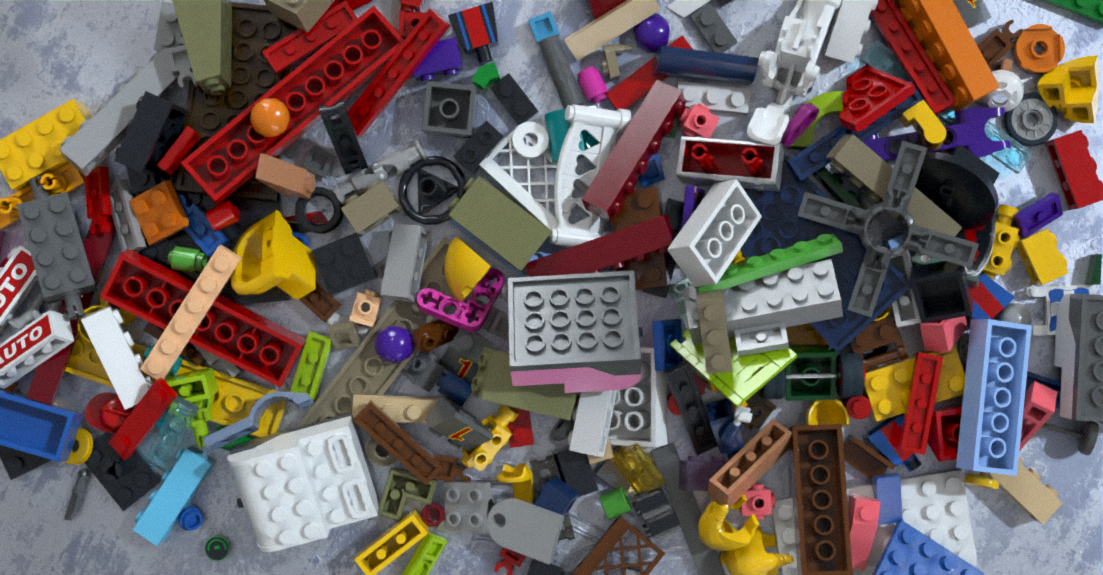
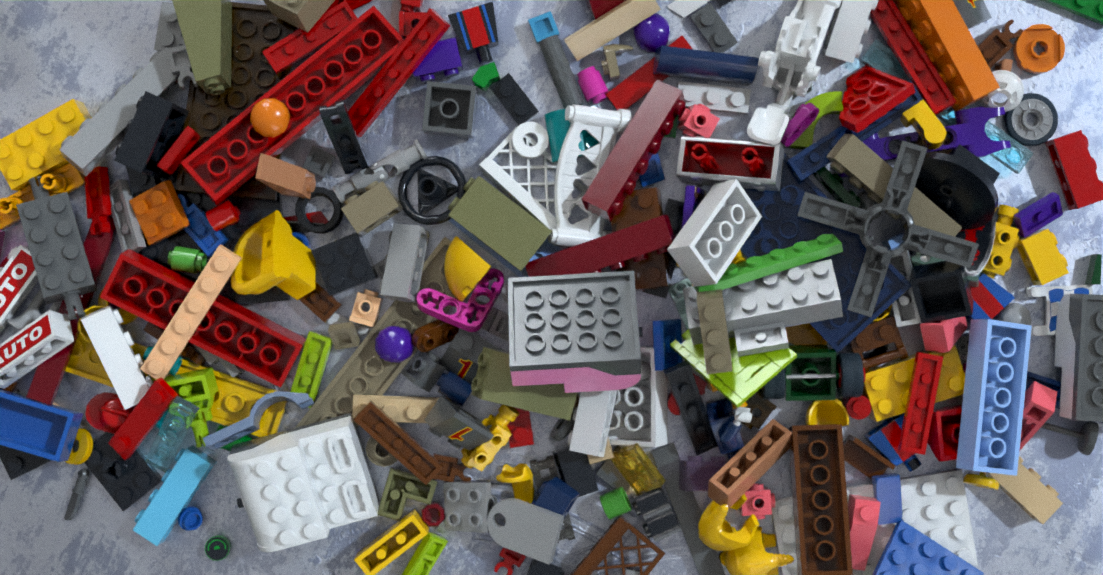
black brick [453,120,505,175] -> none
yellow brick [1037,55,1099,123] -> none

